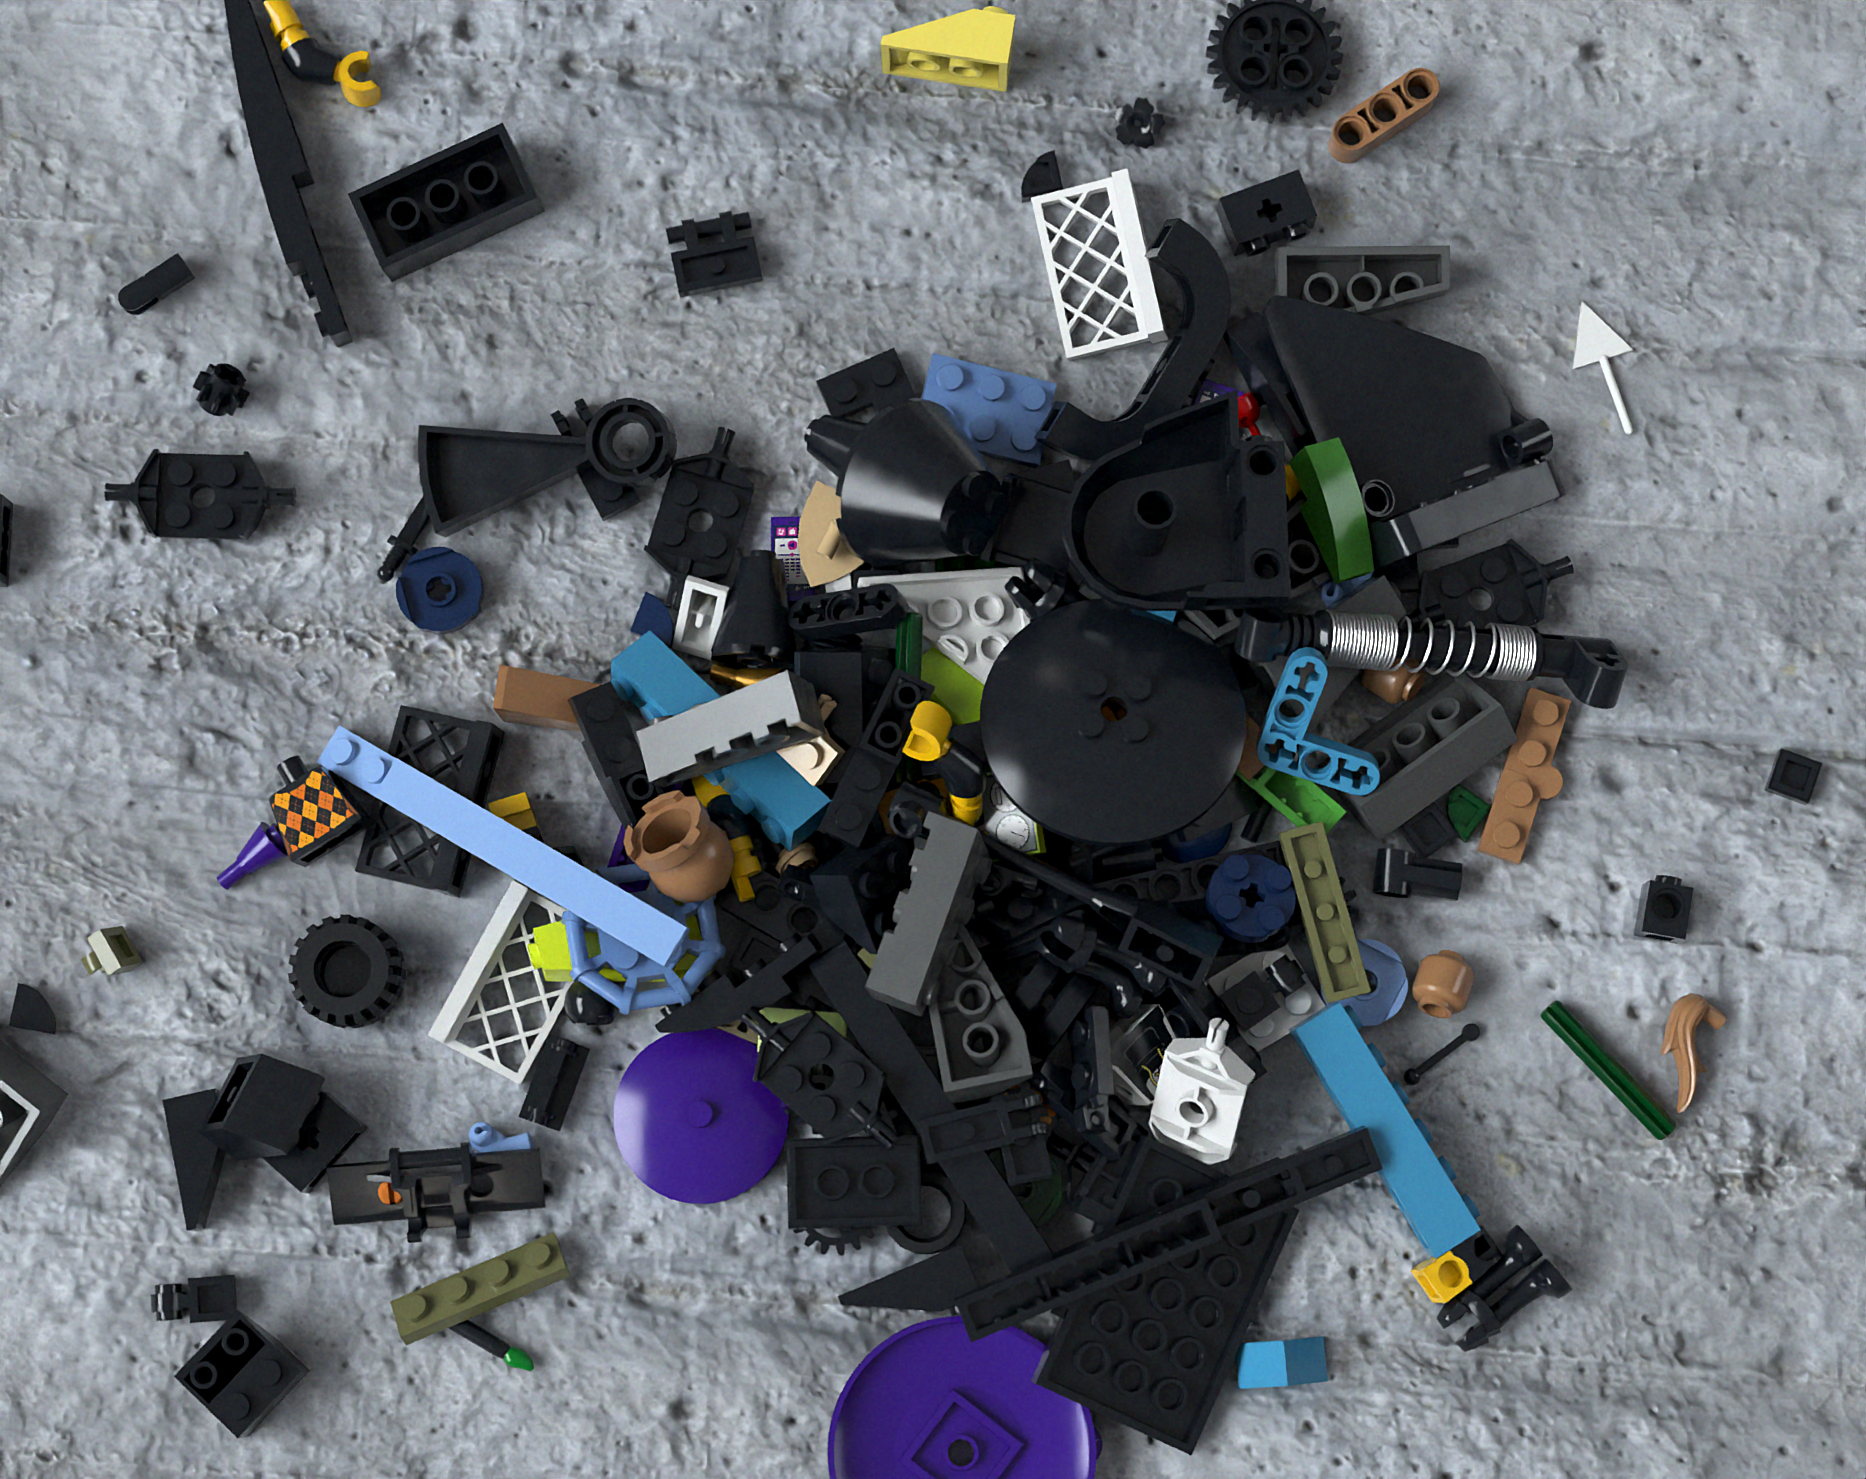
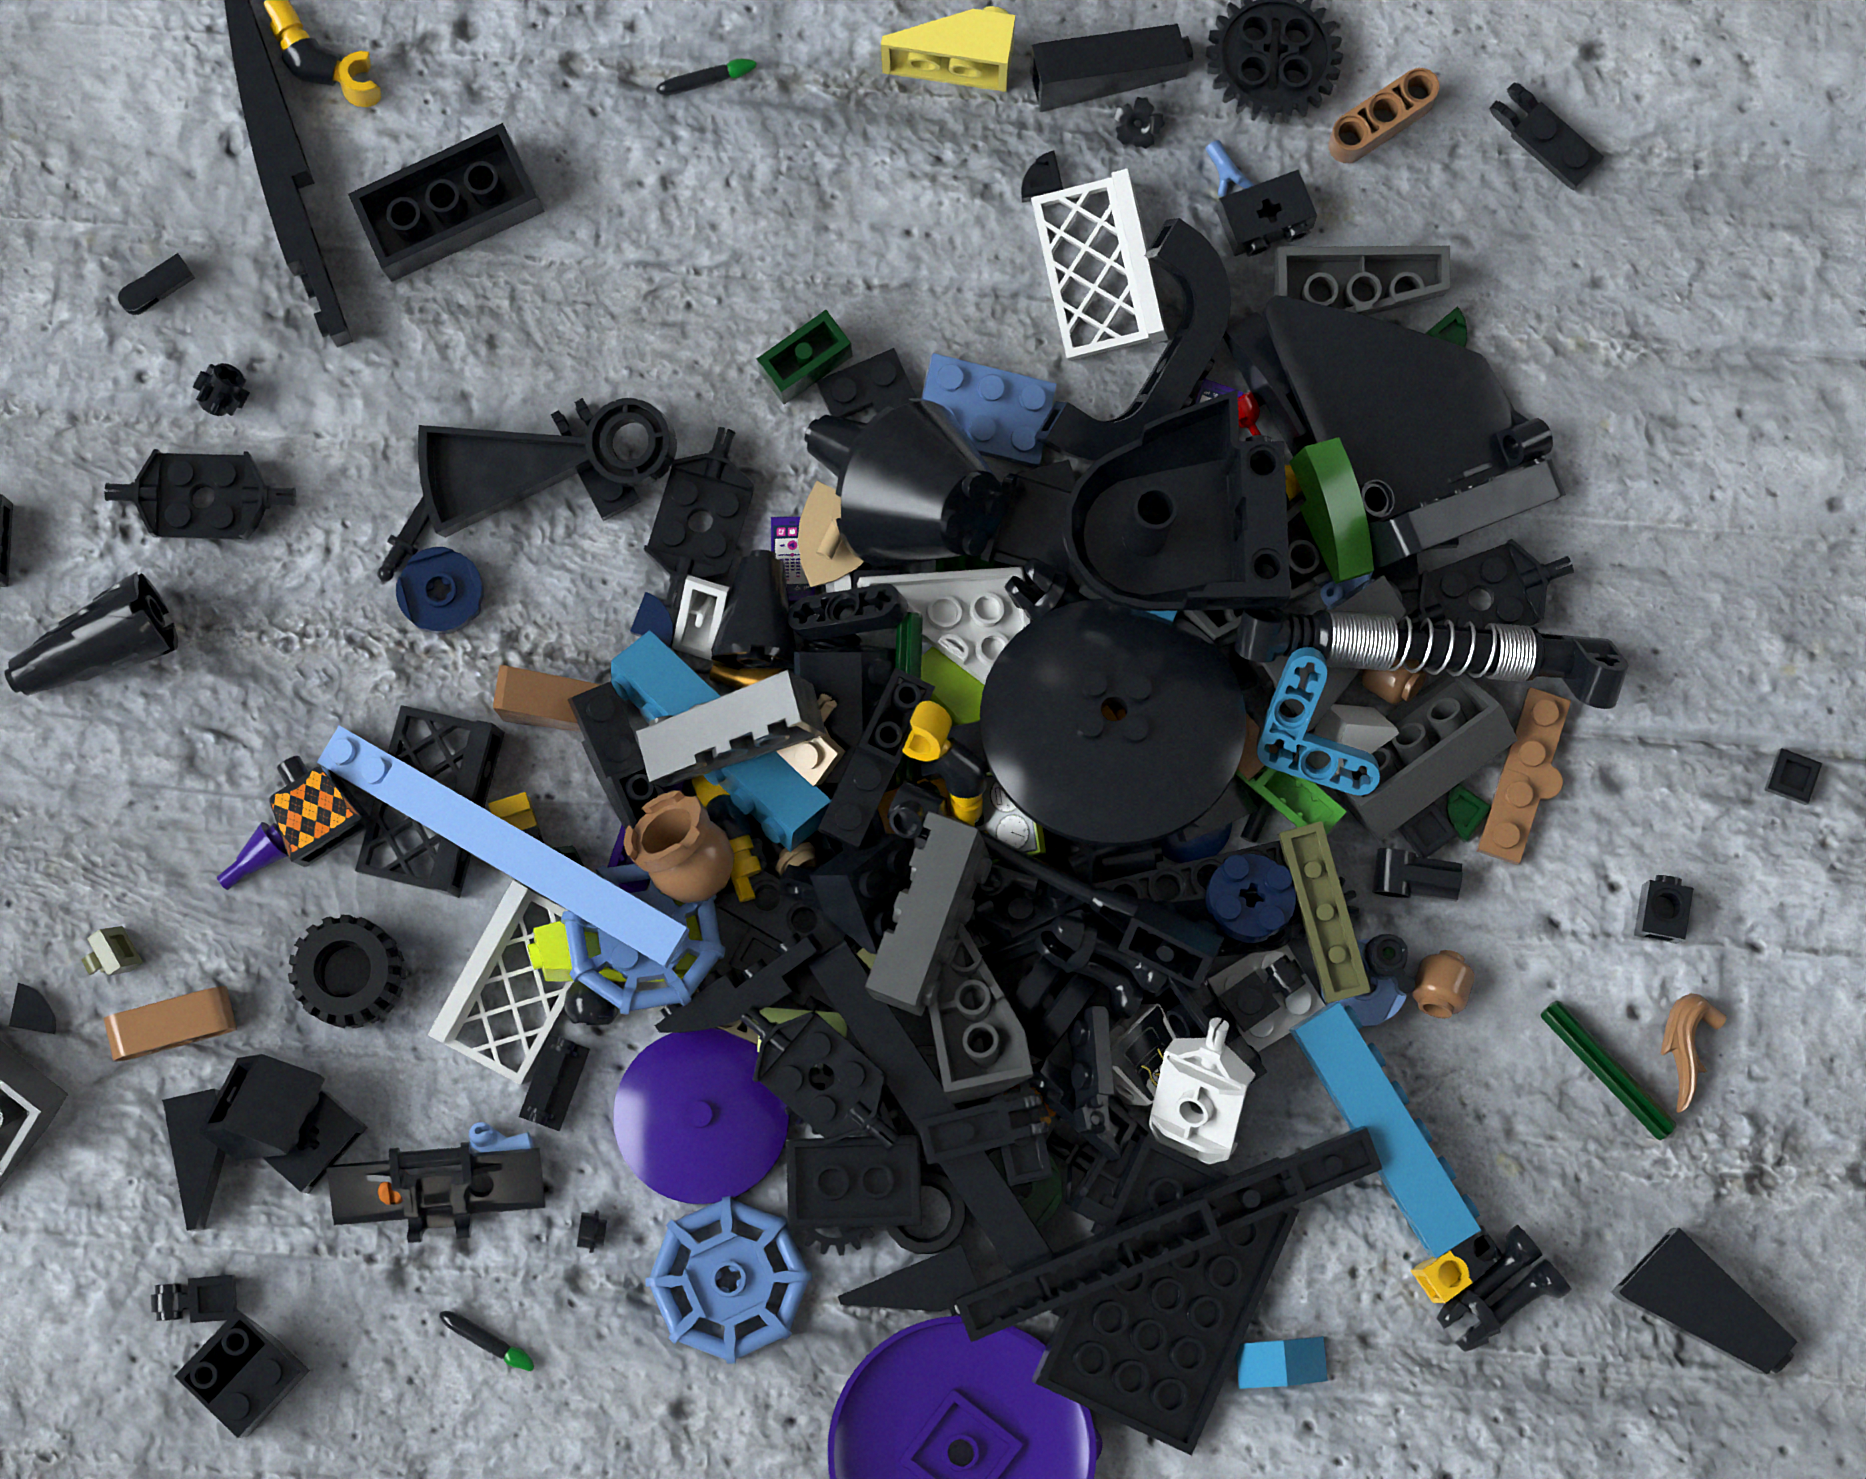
olive plate [390,1232,571,1345] -> none
black plate [666,211,763,298] -> none
black hinge [1403,1023,1480,1085] -> none
white piece [1573,301,1633,434] -> none
none -> black cone [4,571,178,696]
none -> medium nougat beam [103,986,237,1062]
none -> black plate [577,1209,607,1253]
none -> medium blue plate [645,1196,812,1364]
none -> black piece [656,58,757,95]
none -> dark green brick [756,310,853,405]
none -> black slope [1030,23,1194,113]
none -> medium blue bar [1205,140,1255,197]
none -> white slope [1306,704,1399,775]
none -> black piece [1361,934,1415,996]
none -> dark green tile [1425,306,1467,348]
none -> black hinge [1489,82,1604,191]
none -> black slope [1611,1228,1798,1374]

